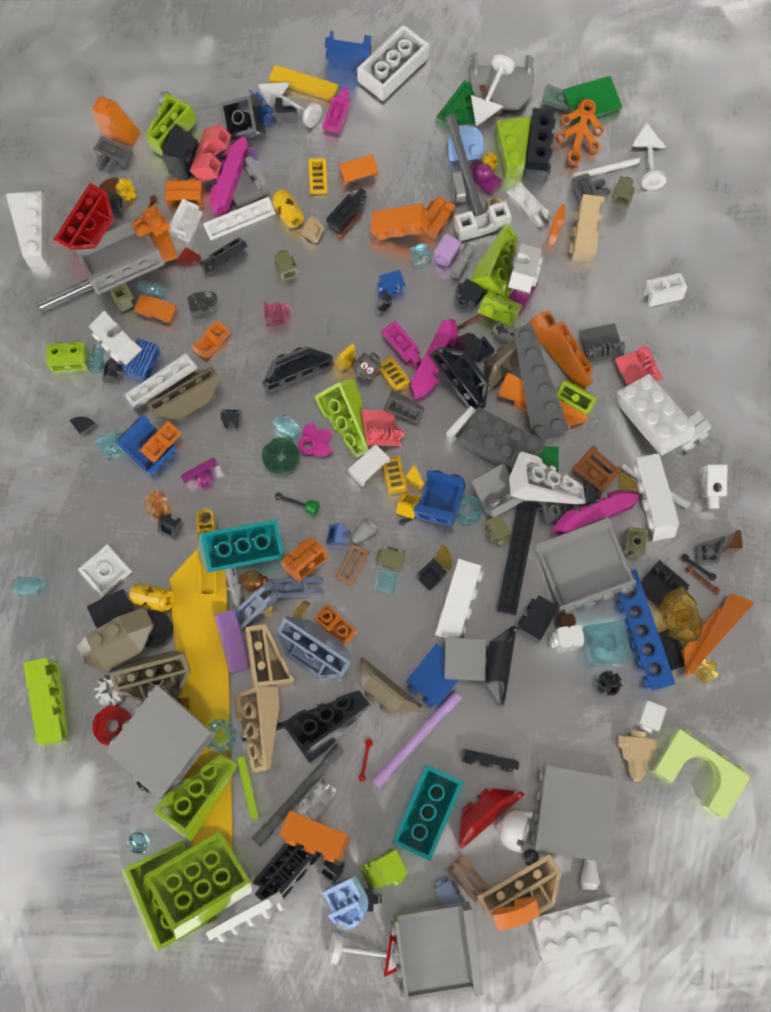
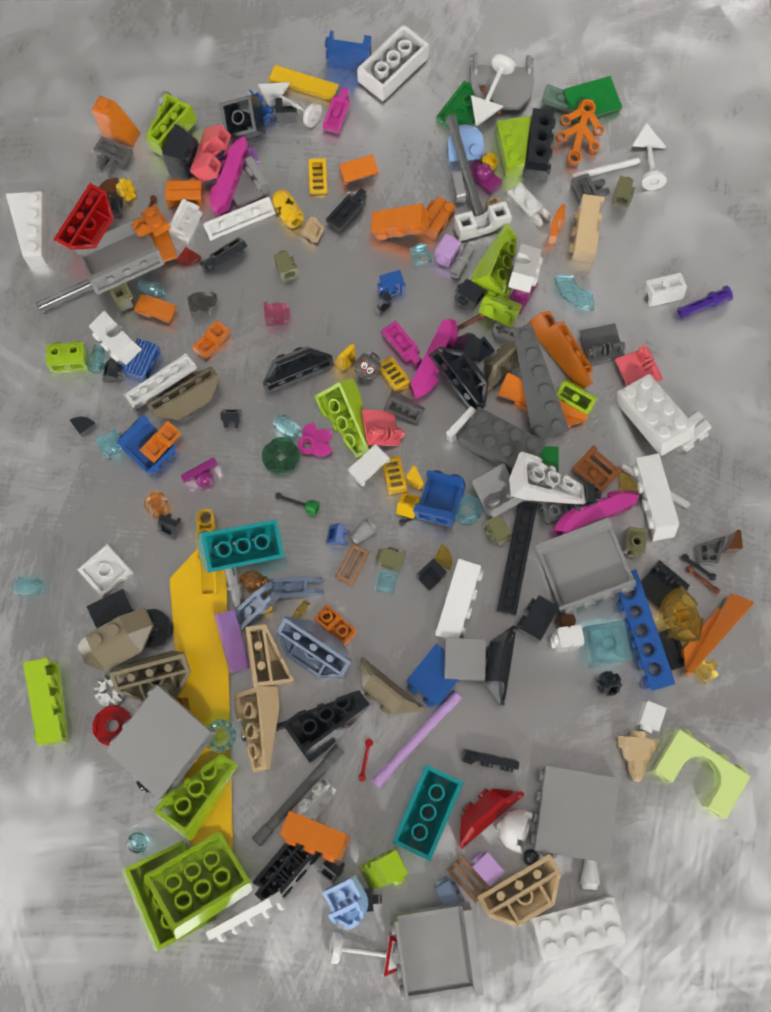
yellow piece [129,583,174,612] -> none
lime tile [237,756,261,820] -> none
orange brick [281,536,328,582] -> none
copper hinge [337,210,362,239] -> none
orange slope [493,897,540,931] -> none
white torso [697,464,727,509] -> none
none -> lavender brick [471,851,505,886]
none -> clear light blue tile [554,276,595,311]
none -> dark purple pin [677,285,733,319]

